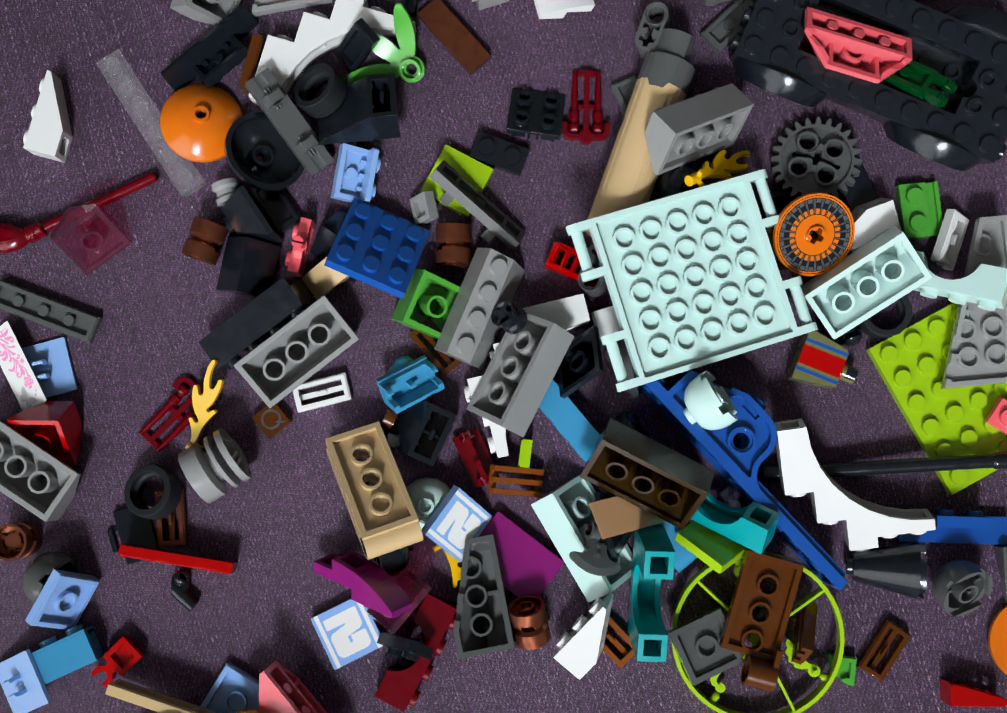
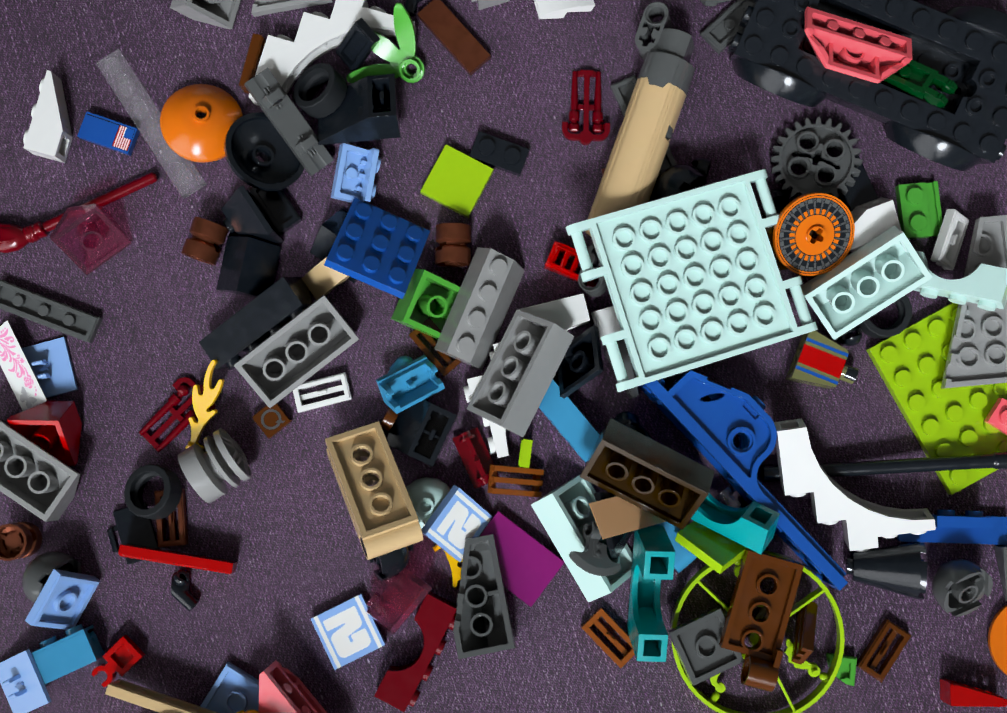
black bracket [160,4,258,92] -> none
light grey wheel [211,178,239,208] -> none
coral plate [285,217,316,277] -> none
magenta slope [313,551,413,618] -> none
black plate [377,632,434,662] -> none
light grey plate [409,191,439,225] -> none
dark grey hinge [429,160,526,250] -> none
black wheel [491,300,527,334] -> none
black hinge [506,88,566,142] -> none
copper wheel [508,595,551,650] -> none
white slope [553,592,614,680] -> none
light grey slope [644,83,754,175] -> none
light aqua cylinder [683,371,739,430] -> none
yellow piece [684,150,750,187] -> none
none -> blue tile [77,111,140,156]

